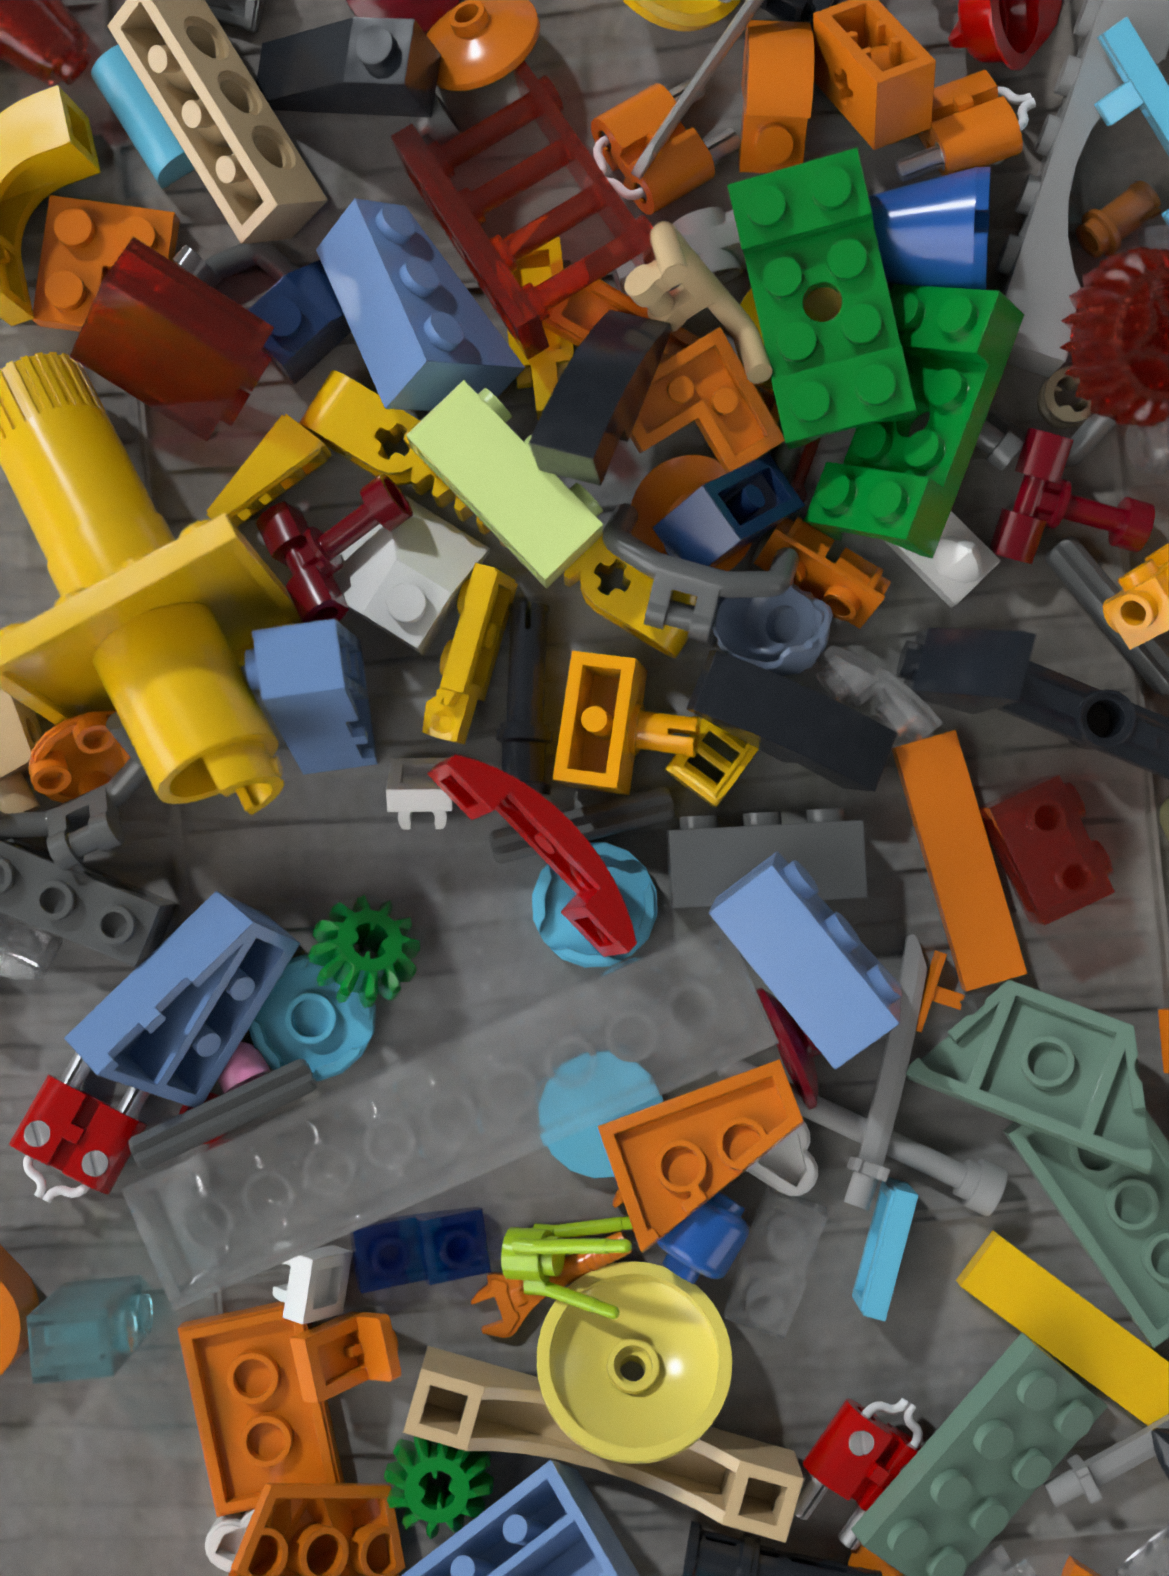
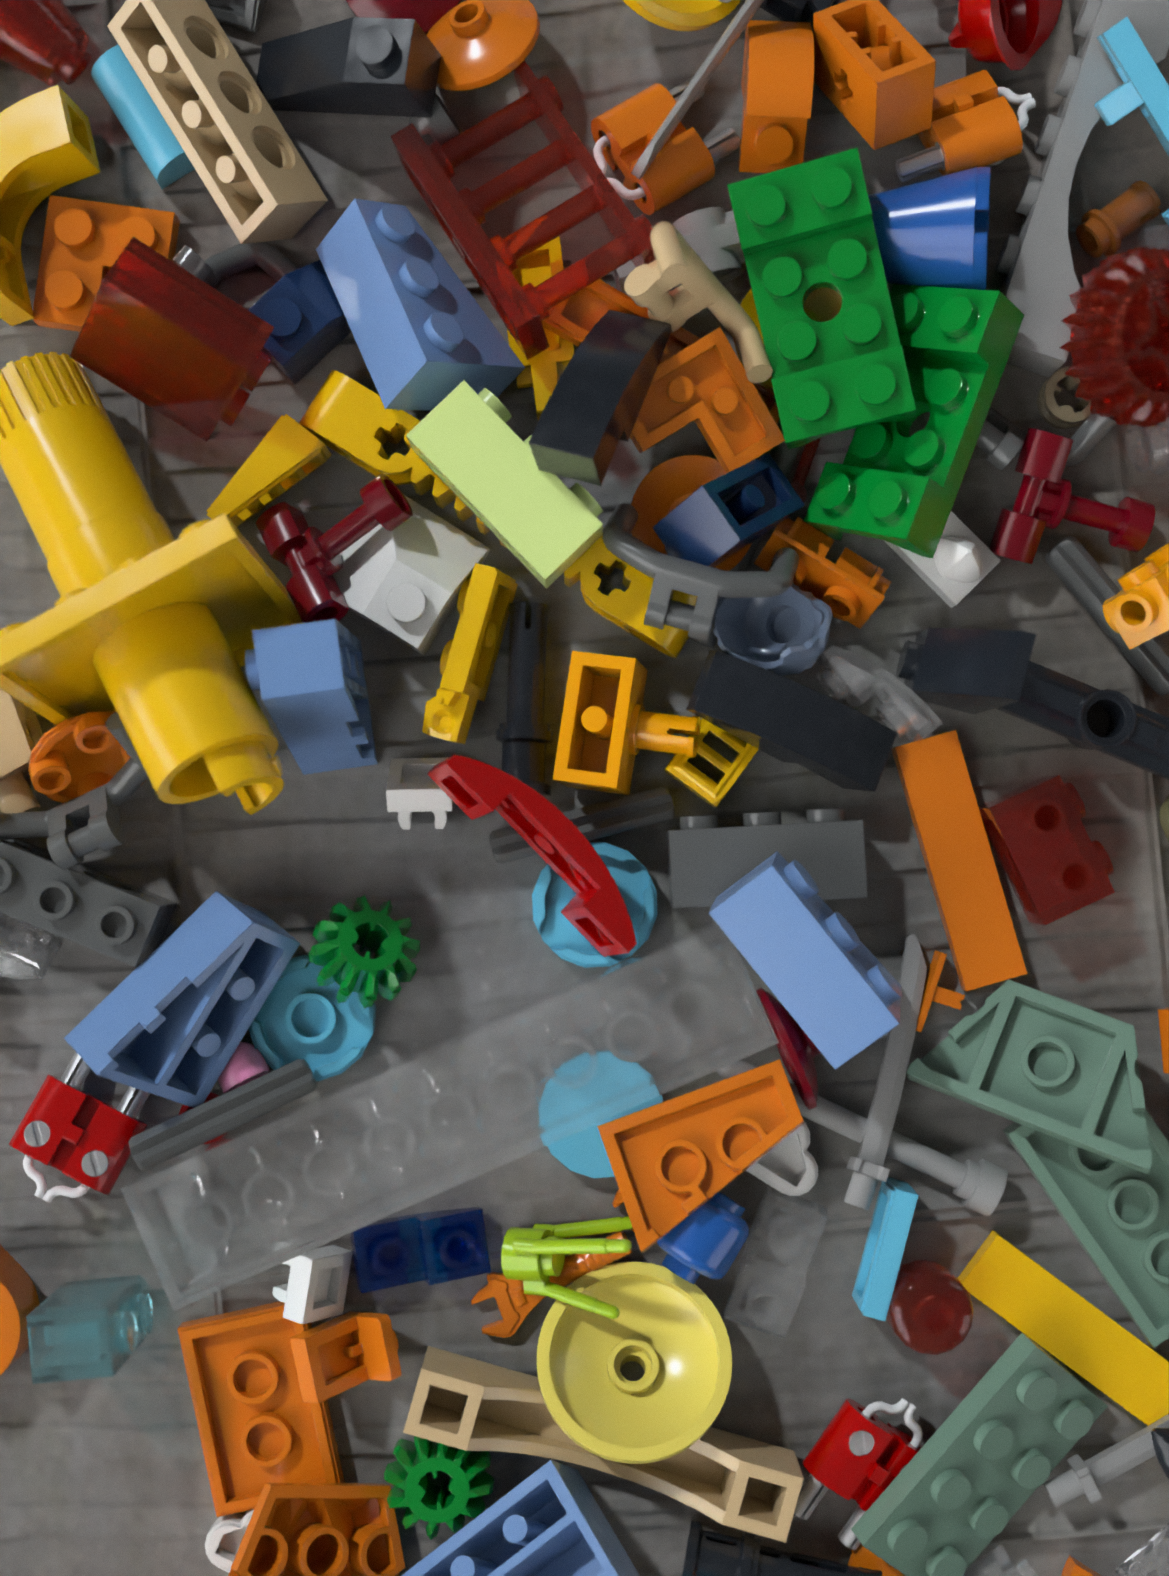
none -> clear red head [886,1260,974,1355]

